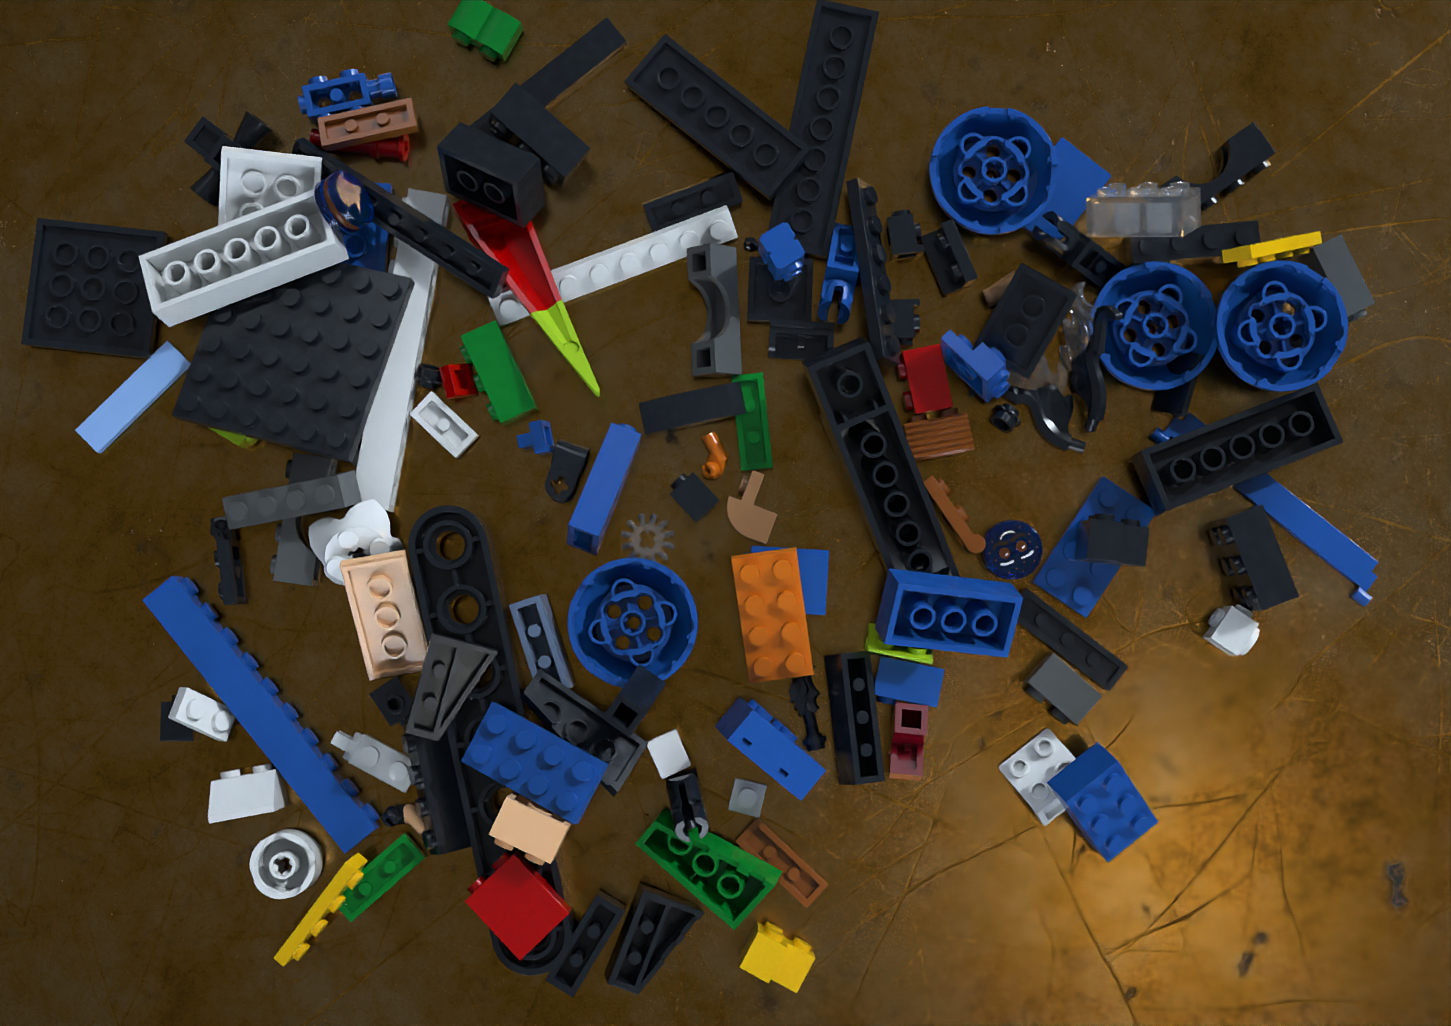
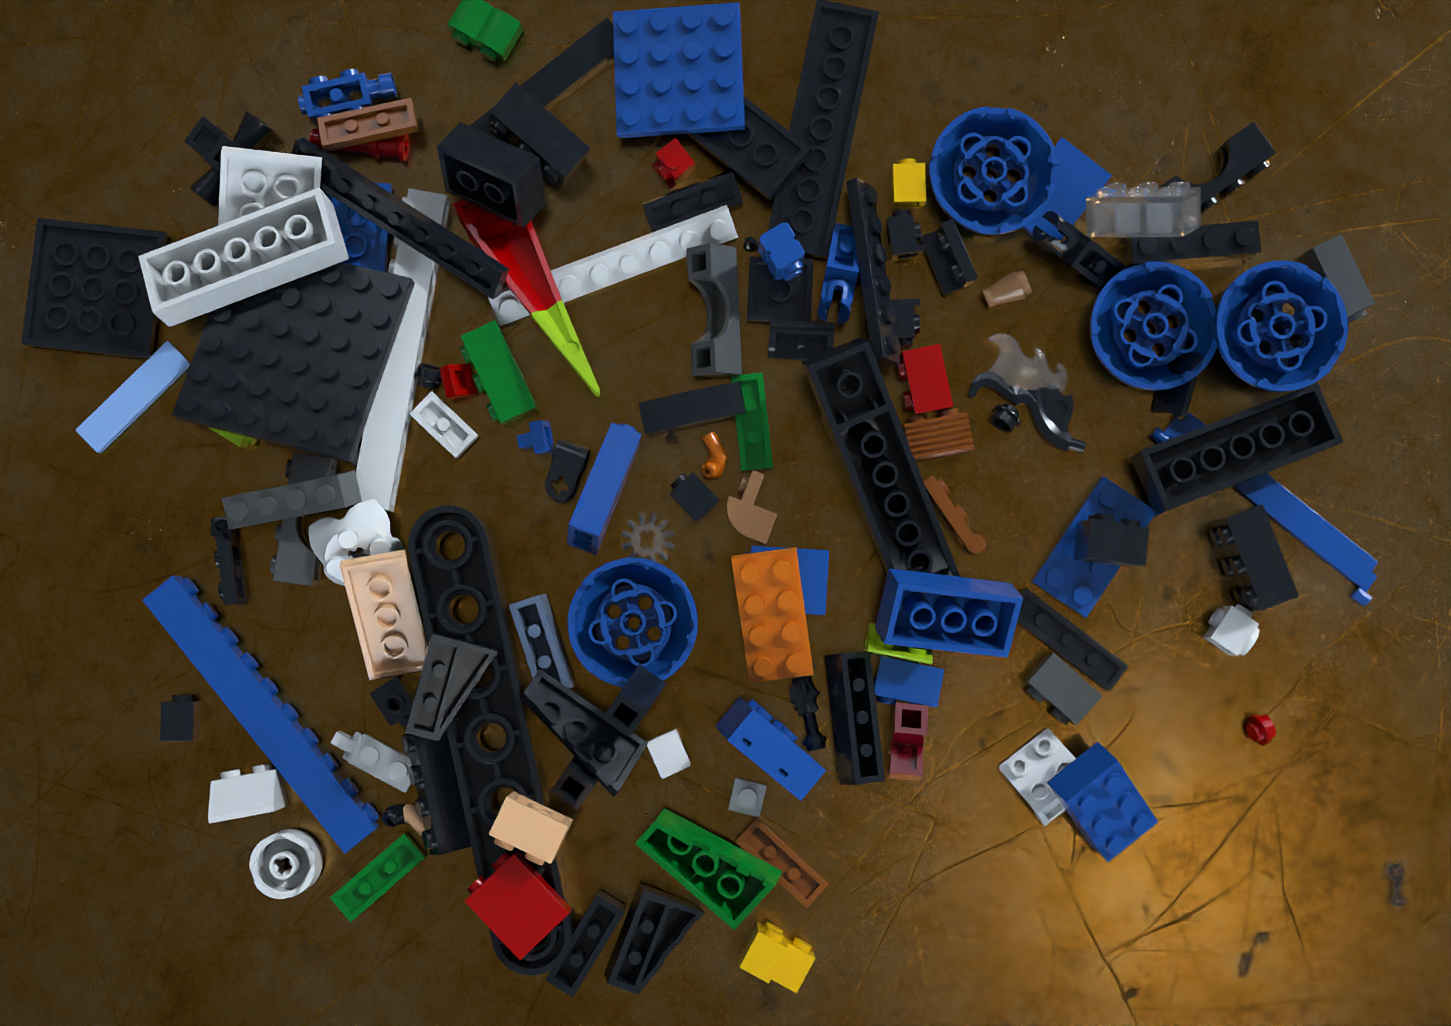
white plate [168,687,235,742] -> none
yellow plate [274,853,368,966] -> none
clear blue head [314,170,374,236] -> none
blue plate [461,702,609,824] -> none
black plate [665,768,709,842] -> none
blue plate [941,330,1010,403] -> none
black plate [973,263,1078,380] -> none
clear blue head [980,520,1043,580] -> none
black piece [1059,282,1123,432] -> none
yellow plate [1221,231,1322,268] -> none
none -> blue plate [613,2,745,138]
none -> red brick [651,138,696,190]
none -> yellow brick [890,158,926,209]
none -> red plate [1246,714,1276,746]

